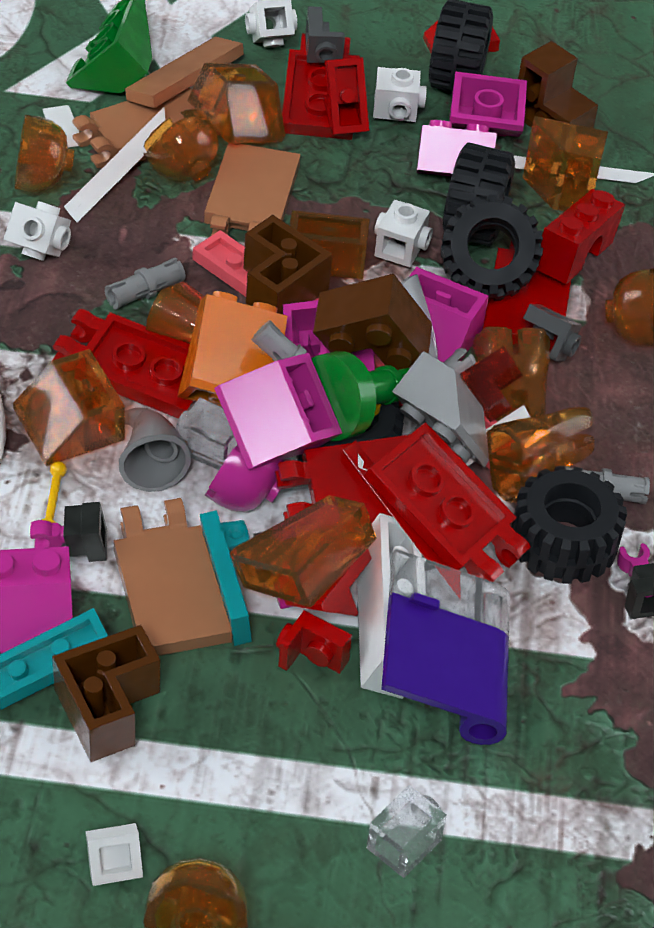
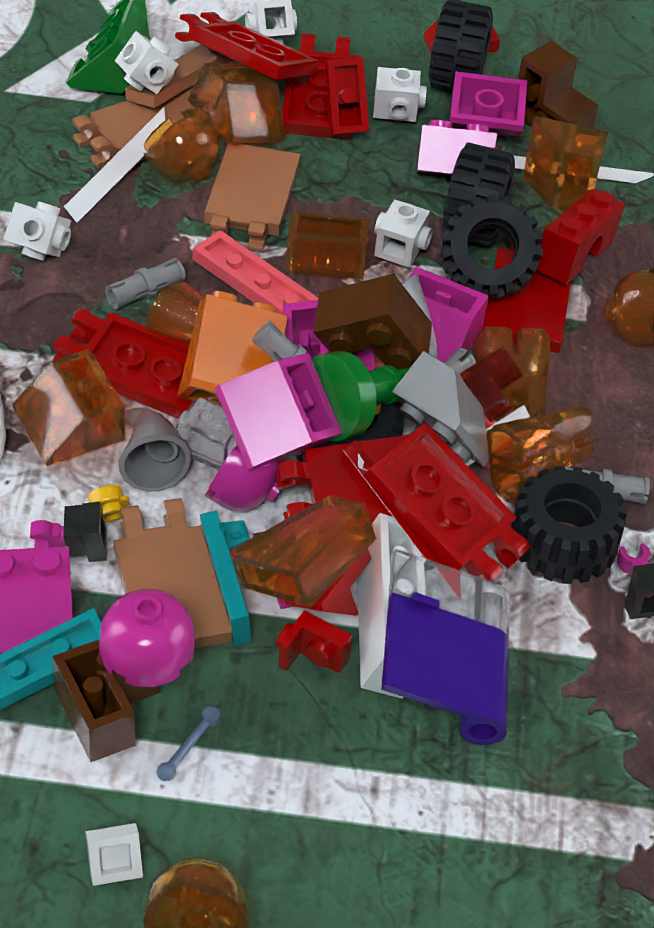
clear orange cylinder [14,115,75,192] -> none
white sticker [42,105,79,149] -> none
yellow hinge [42,461,67,523] -> none
reddish brown brick [243,215,332,314] -> none
dark grey bracket [305,6,345,63] -> none
clear brick [366,785,447,878] -> none
dark grey bracket [523,304,582,361] -> none
none -> yellow plate [88,485,130,523]
none -> dark pink cylinder [99,589,195,687]
none -> white brick [115,31,179,94]
none -> sand blue hinge [156,706,220,782]
none -> red tile [175,12,319,80]

